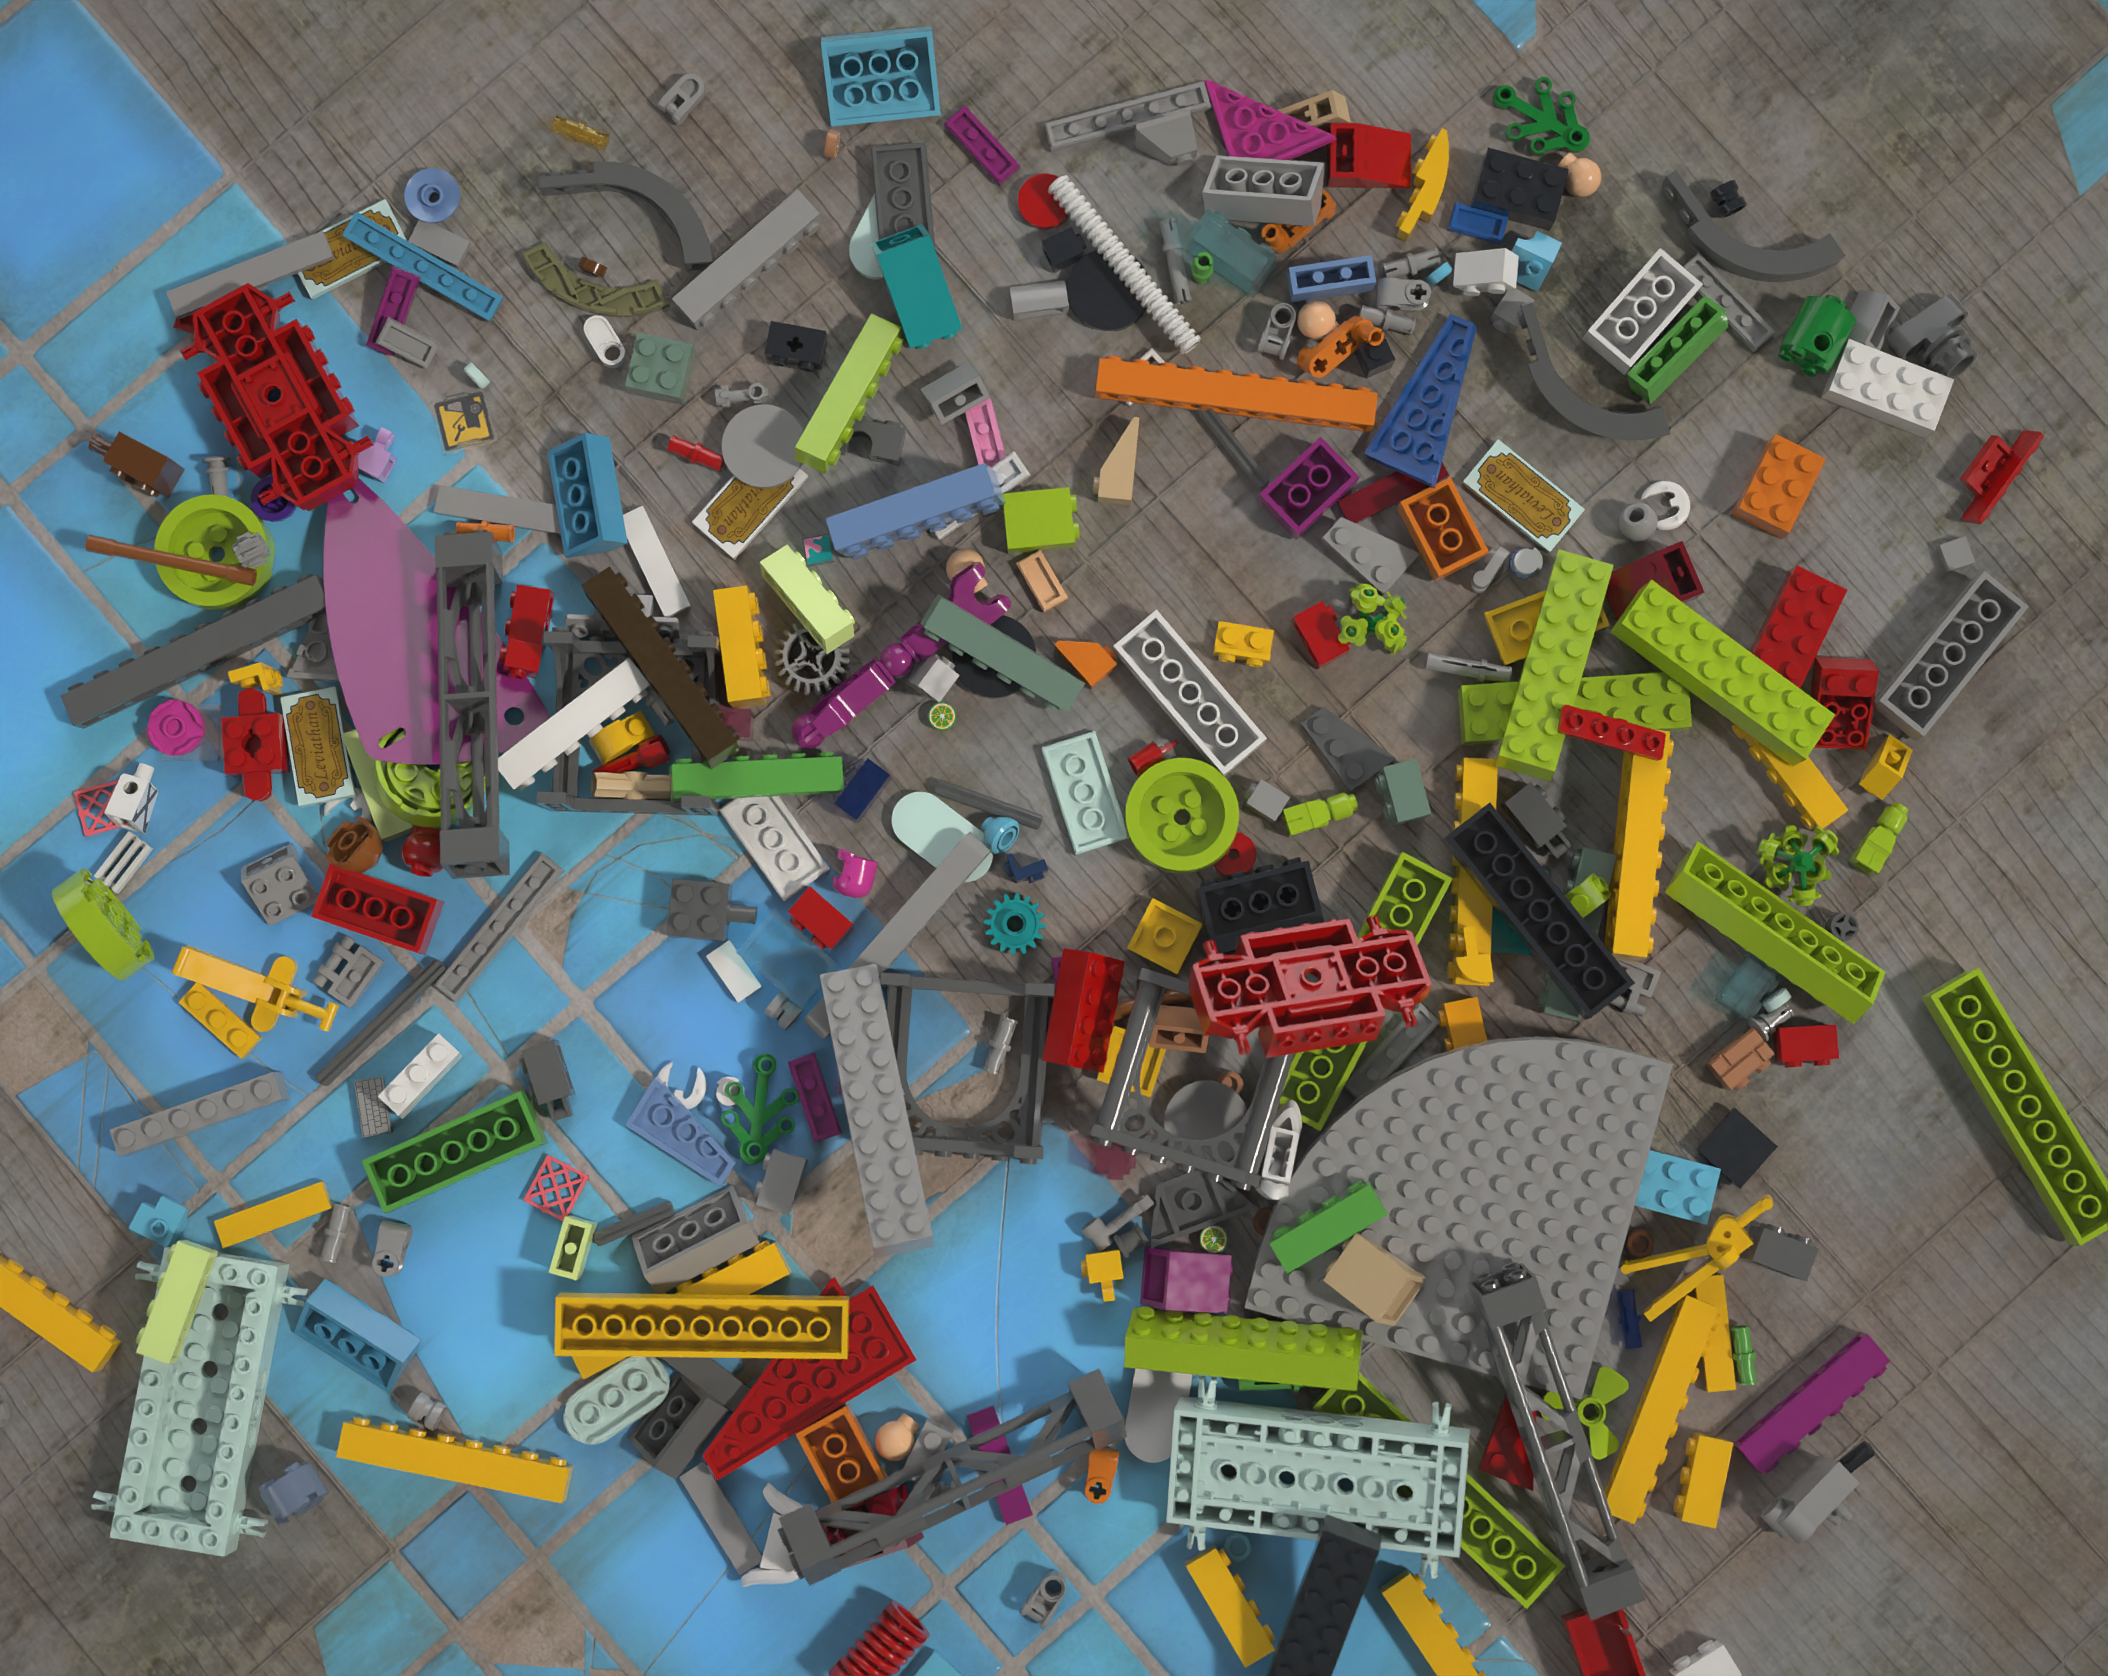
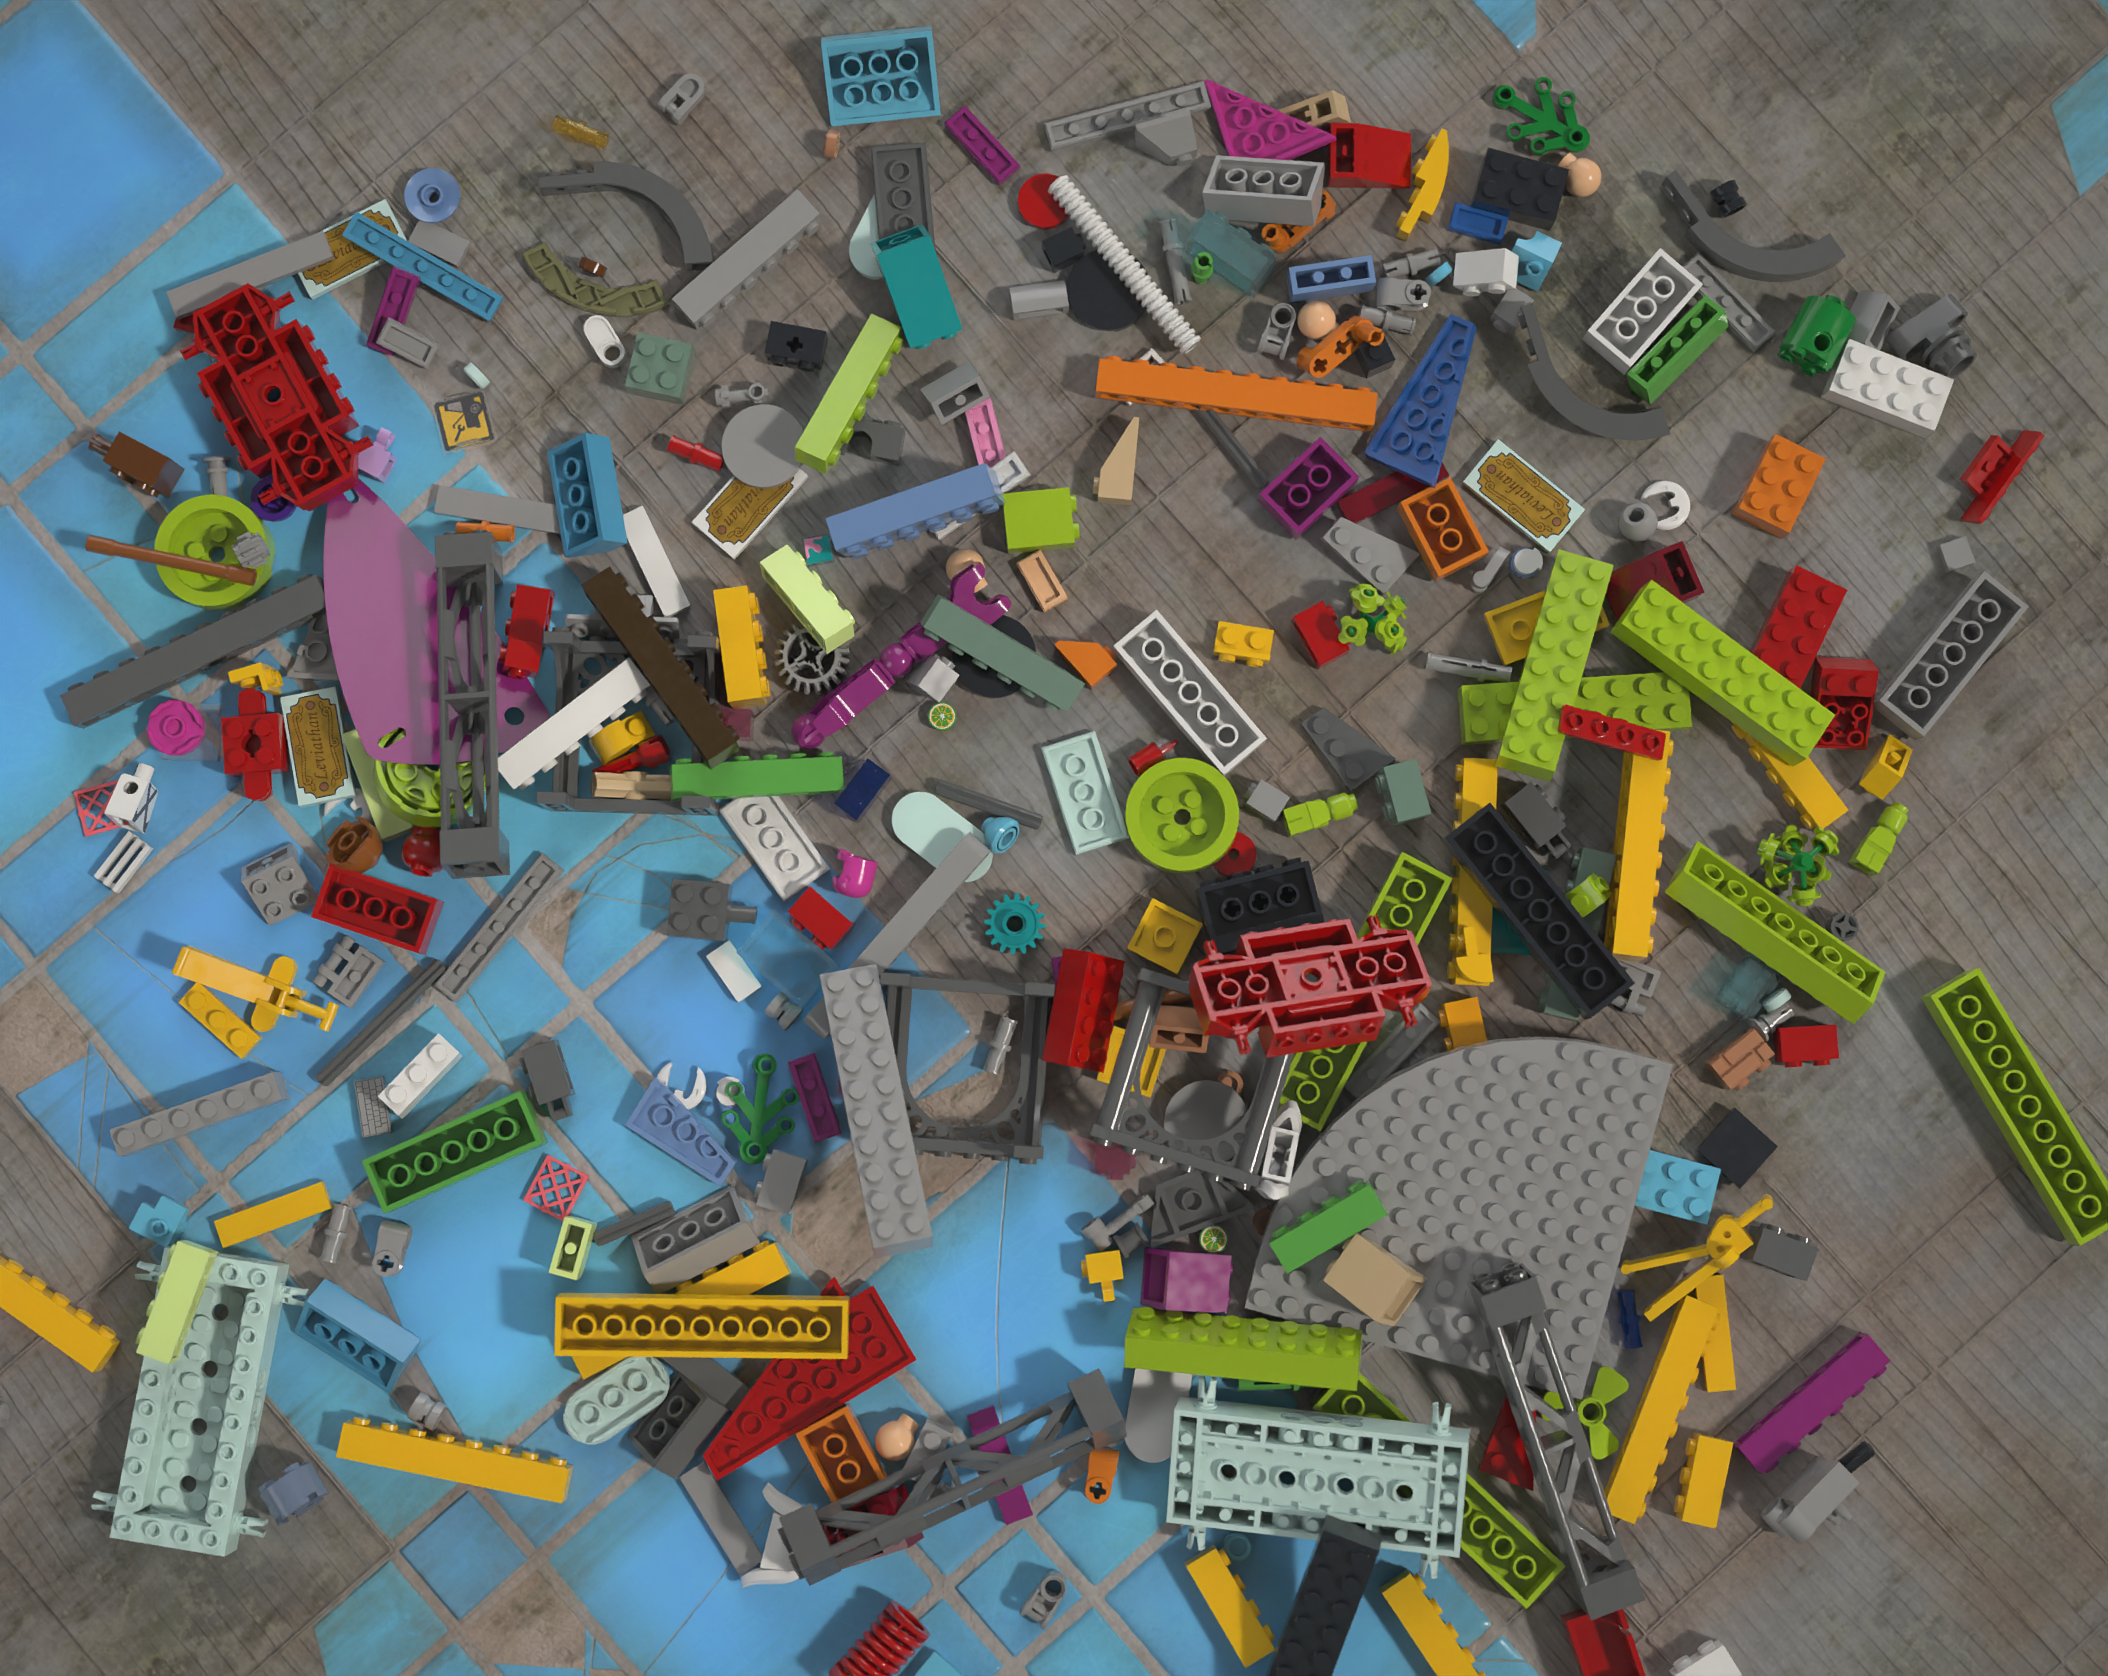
lime brick [52,868,154,981] -> none
dark blue bracket [1003,853,1048,884] -> none
reddish brown tile [1624,1229,1654,1258] -> none
bright green pin [1731,1325,1757,1386] -> none

